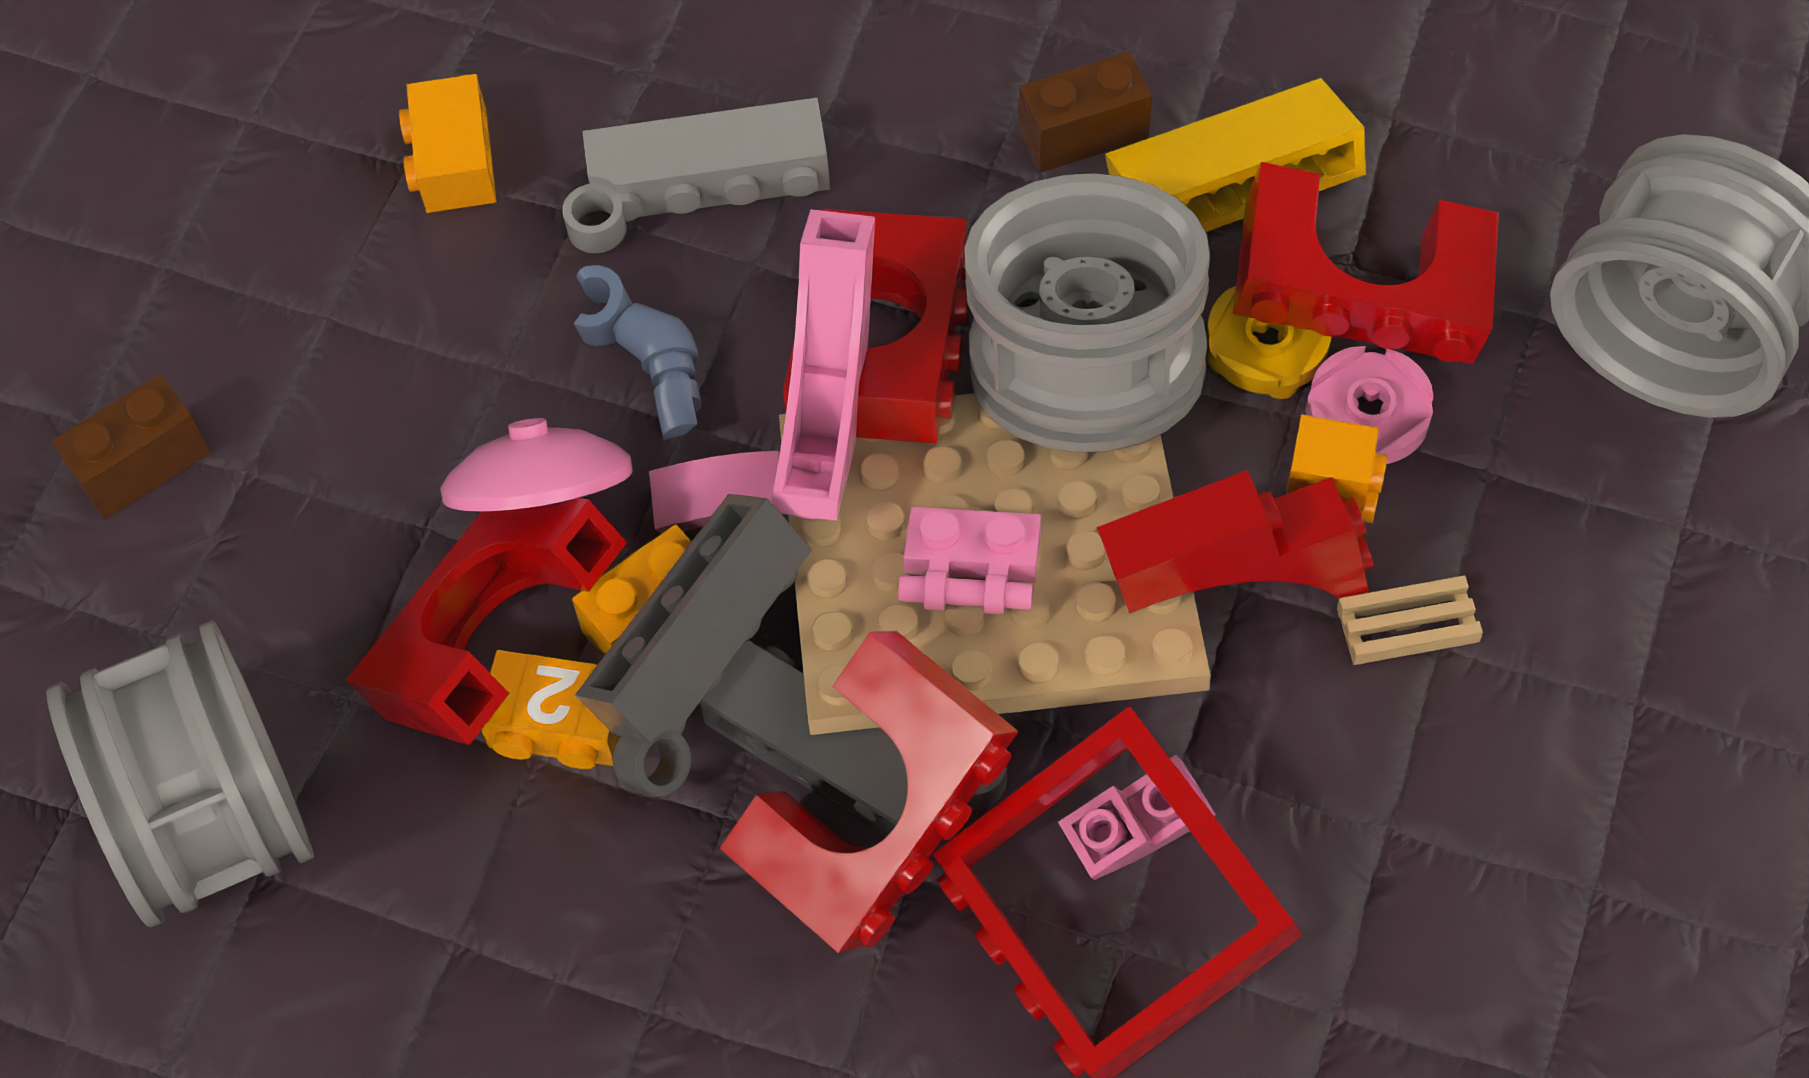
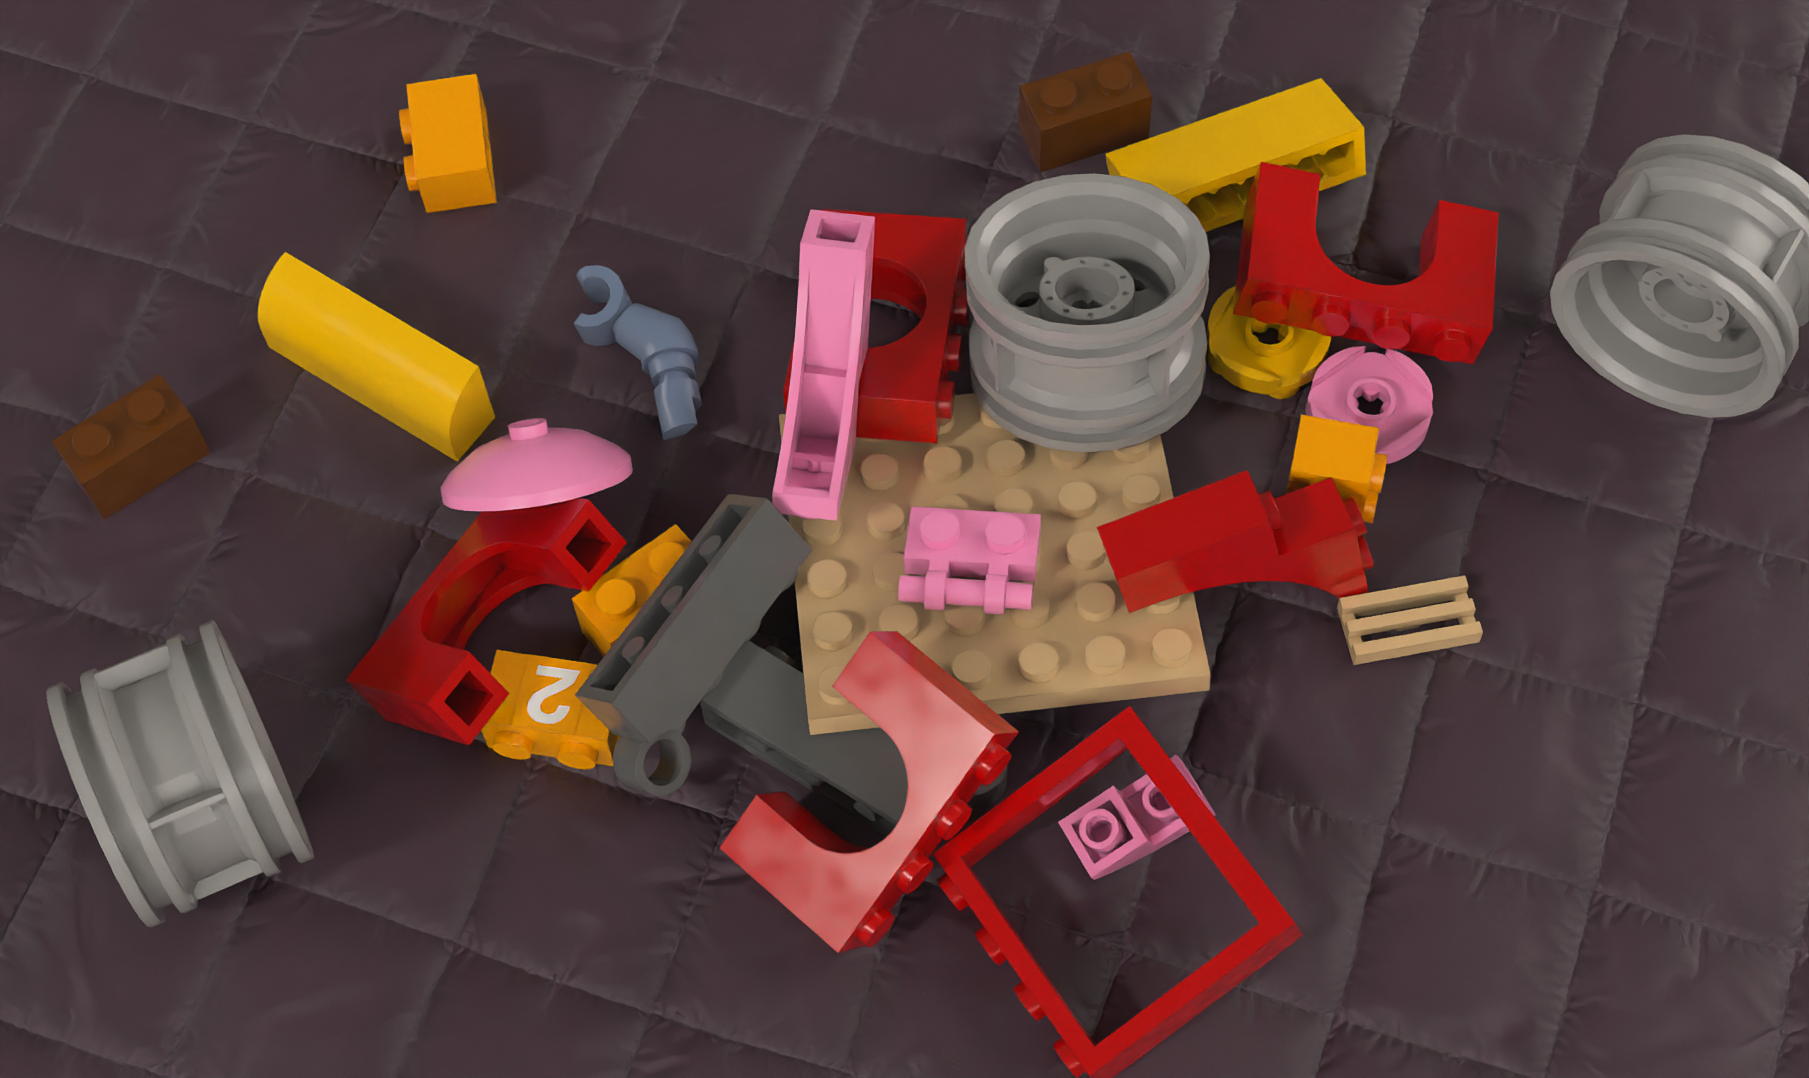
light grey hinge [562,98,830,253] -> none
bright pink slope [649,451,782,533] -> none
none -> yellow brick [258,252,495,462]

